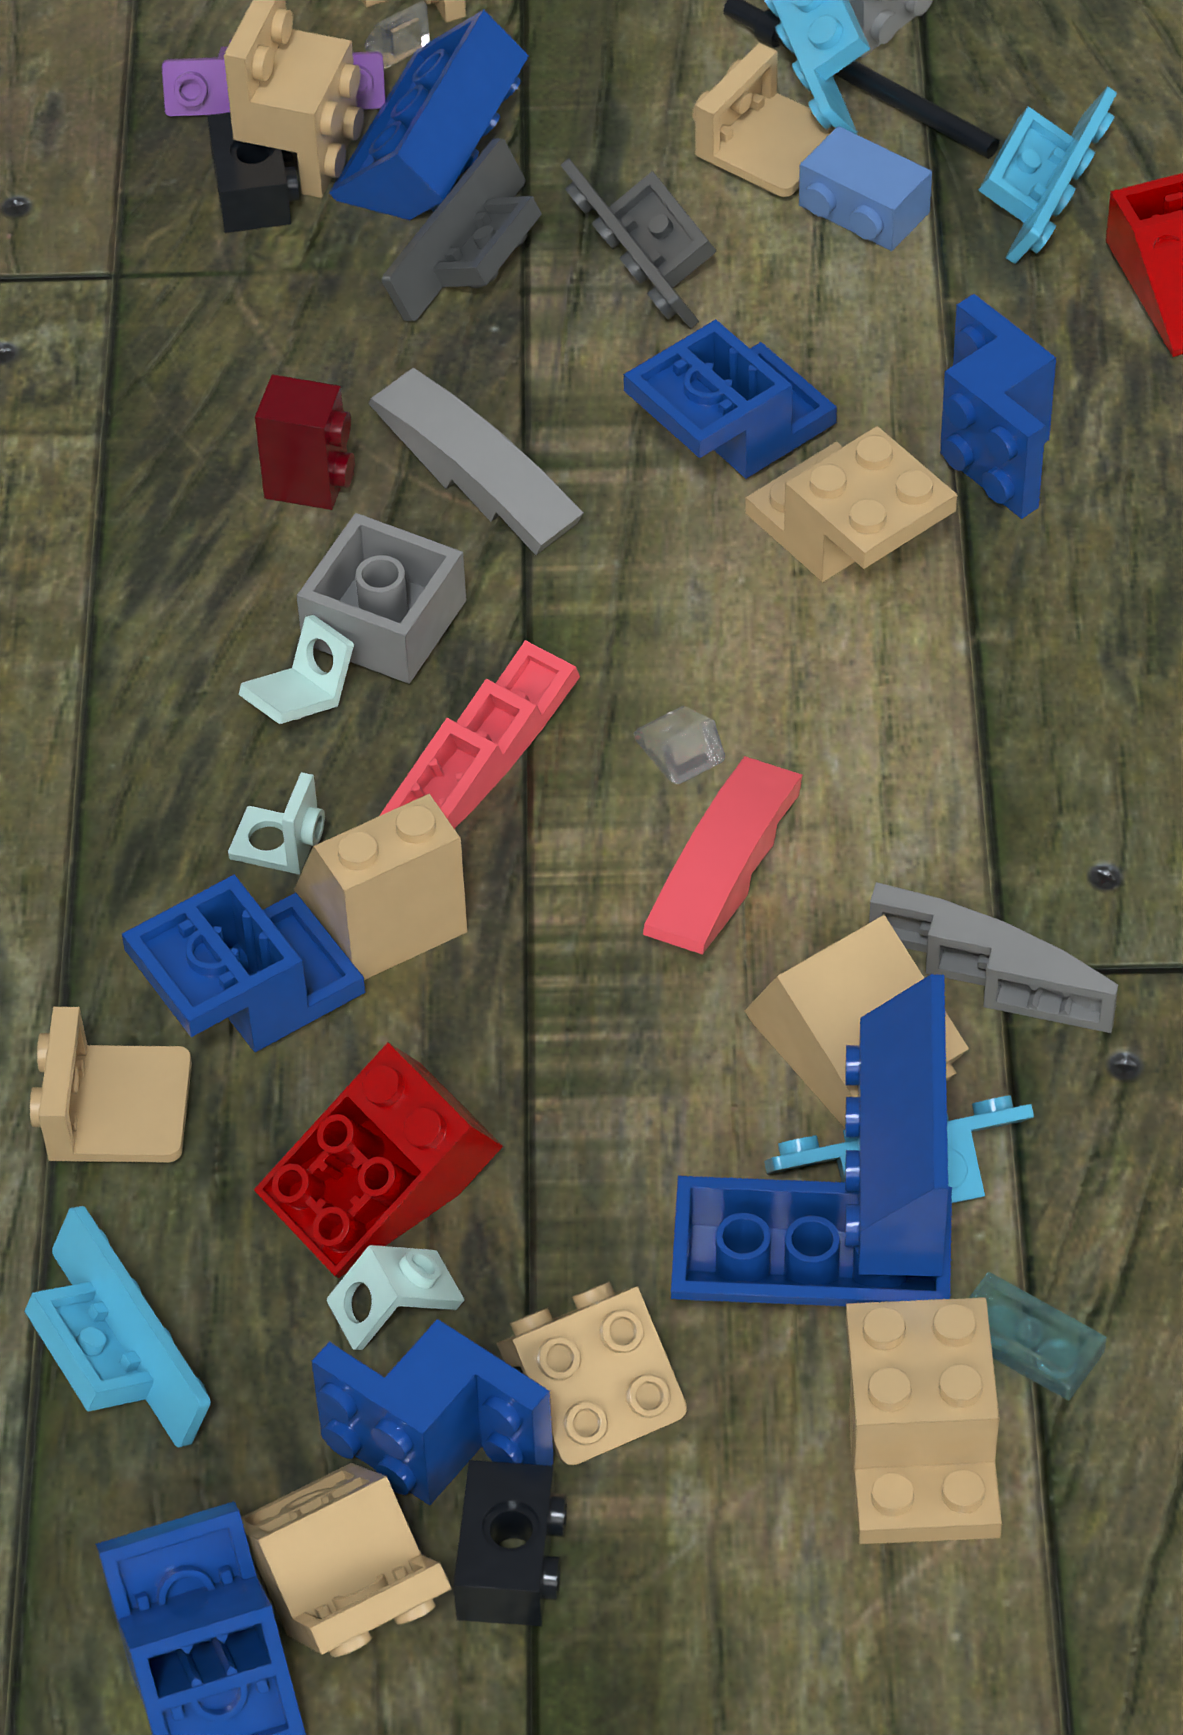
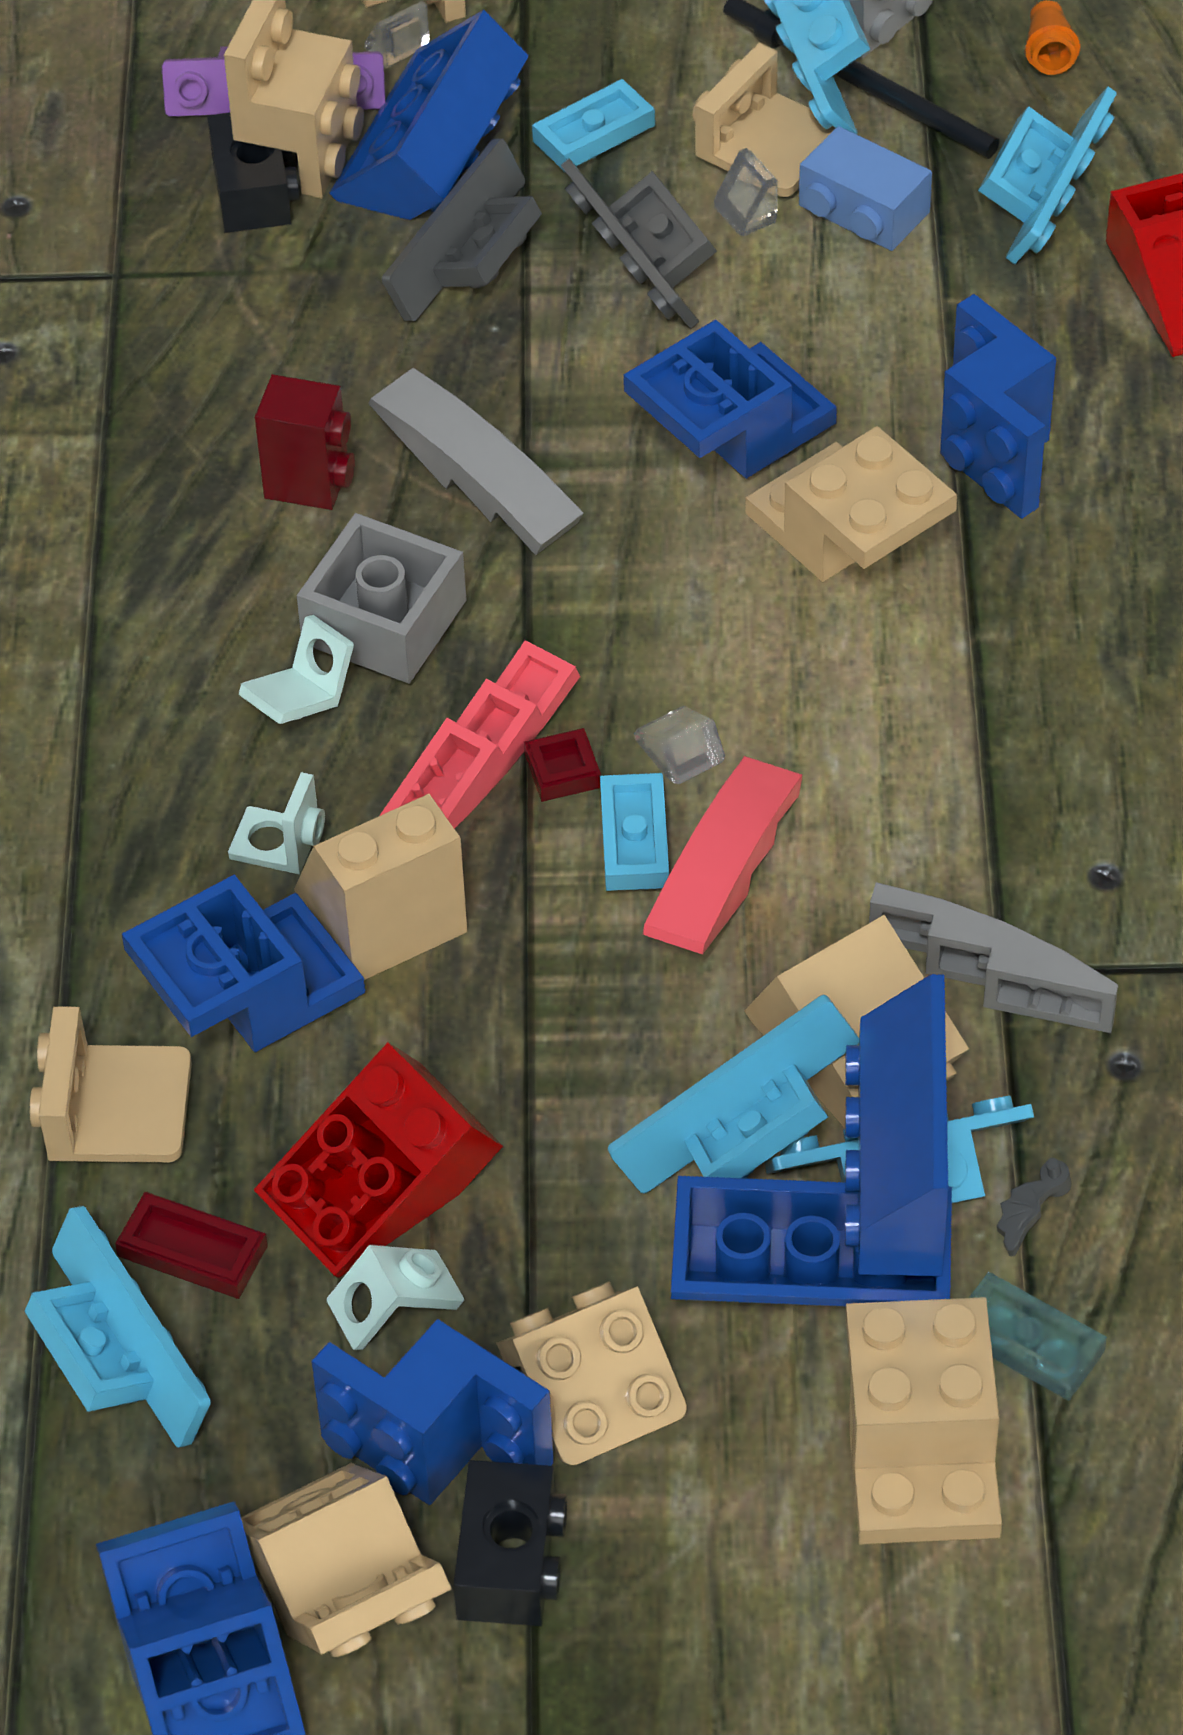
none -> dark red tile [115,1192,268,1299]
none -> dark red tile [524,728,601,802]
none -> medium azure plate [532,79,655,172]
none -> medium azure plate [600,773,669,891]
none -> medium azure bracket [608,995,859,1193]
none -> clear slope [714,148,778,236]
none -> dark grey piece [996,1158,1072,1256]
none -> orange cone [1025,0,1080,75]

